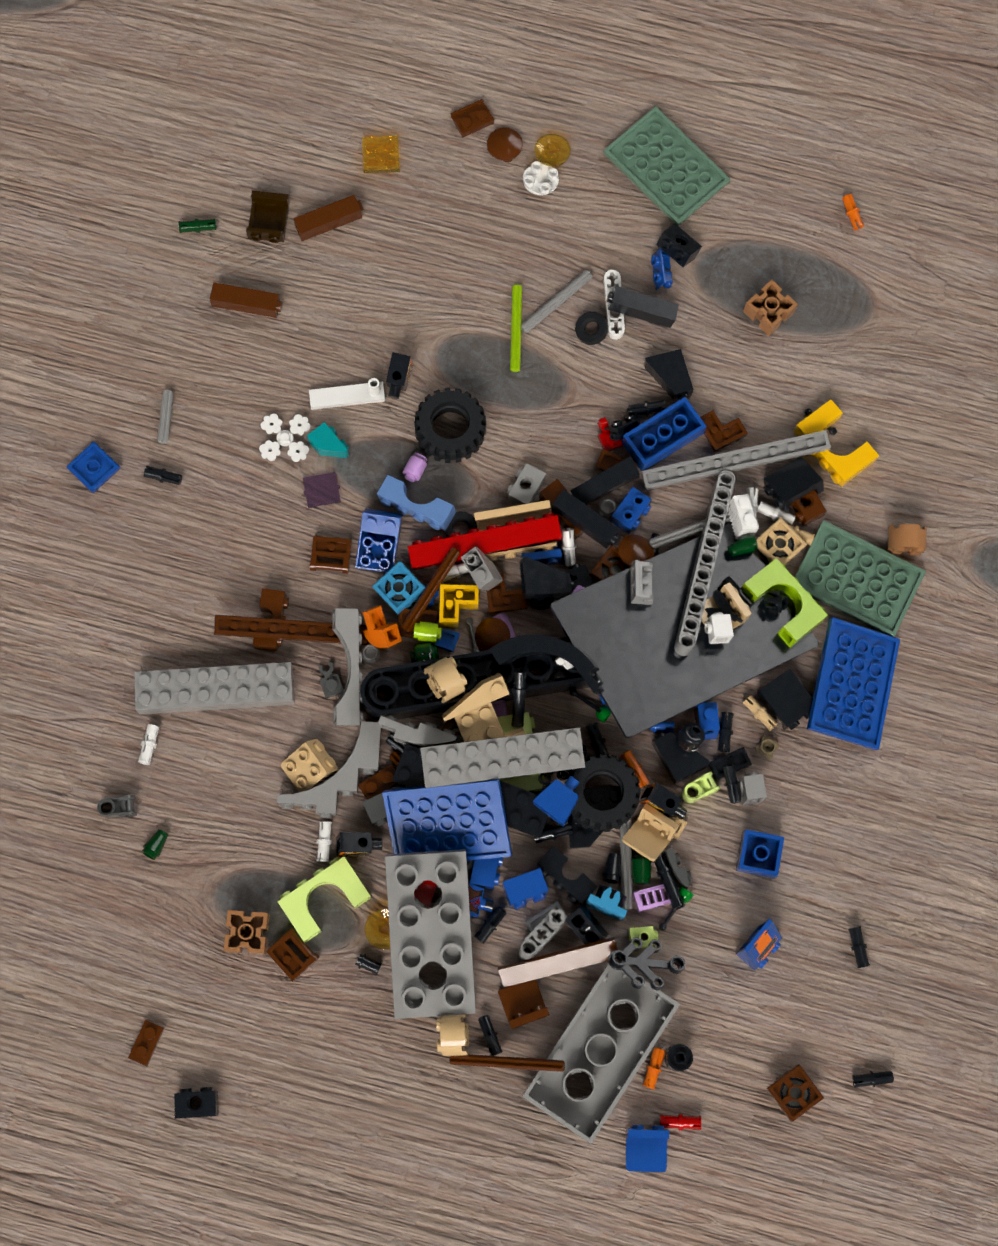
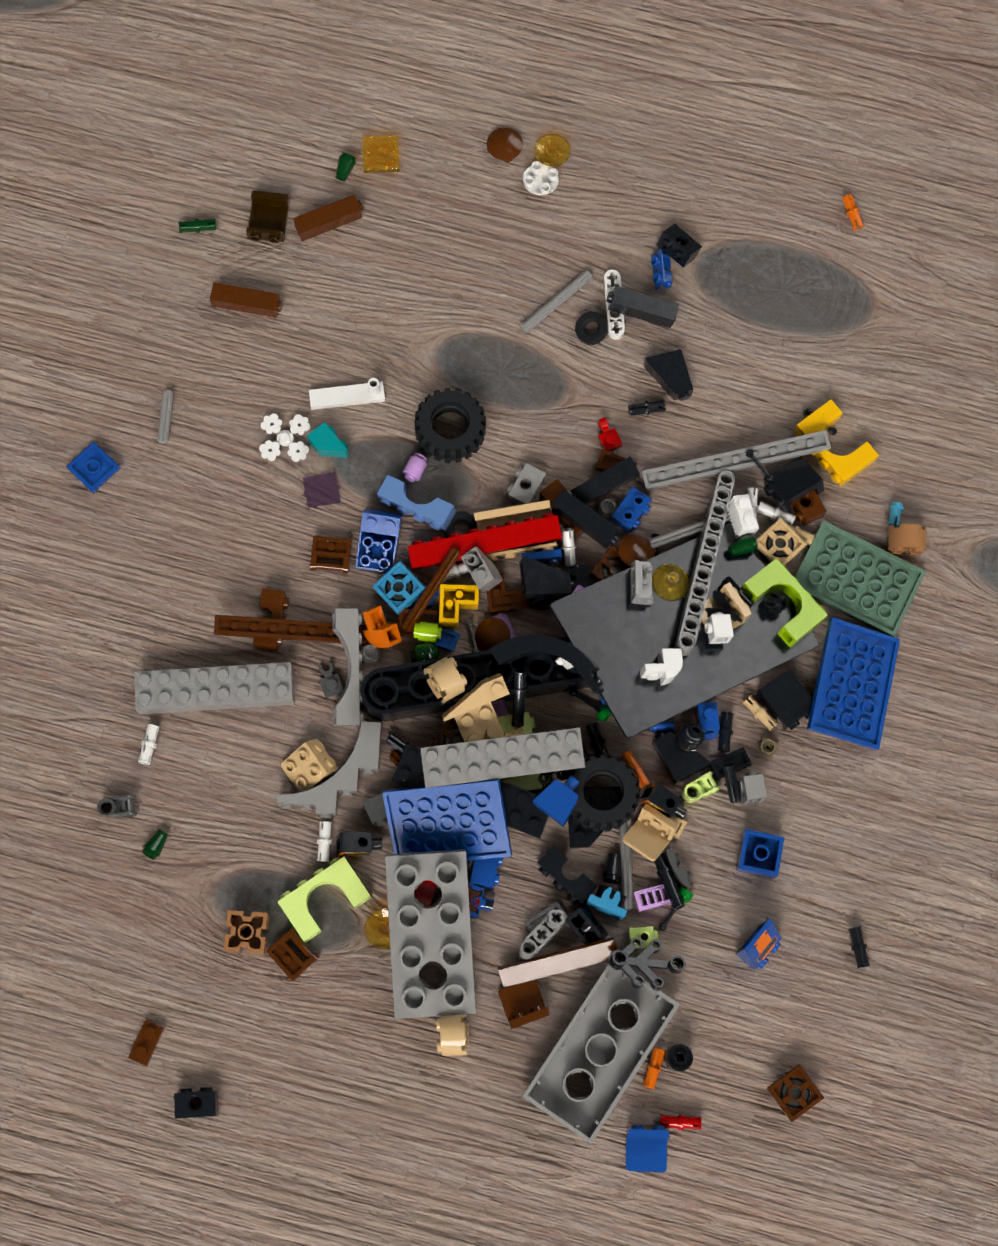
black axle [144,465,182,485] -> none
black pin [355,954,382,975] -> none
reddish brown plate [358,765,398,800] -> none
light grey slope [378,715,458,747] -> none
black torso [386,352,413,399] -> none
reddish brown axle [449,1054,565,1072] -> none
reddish brown plate [451,99,494,138] -> none
black axle [474,906,507,944] -> none
black axle [478,1015,503,1056] -> none
blue brick [502,868,549,910] -> none
lime axle [510,285,522,372] -> none
black axle [534,823,573,844] -> none
sand green plate [603,106,730,226] -> none
black hinge [604,414,644,441] -> none
blue brick [622,397,707,471] -> none
dark green brick [631,855,651,883] -> none
reddish brown plate [700,410,748,452] -> none
medium nougat brick [743,280,798,336] -> none
black axle [852,1071,894,1088] -> none
none -> dark green cone [335,153,356,182]
none -> white brick [640,648,683,685]
none -> clear yellow dish [652,564,690,600]
none -> black hinge [746,450,774,482]
none -> medium azure pin [887,502,904,527]

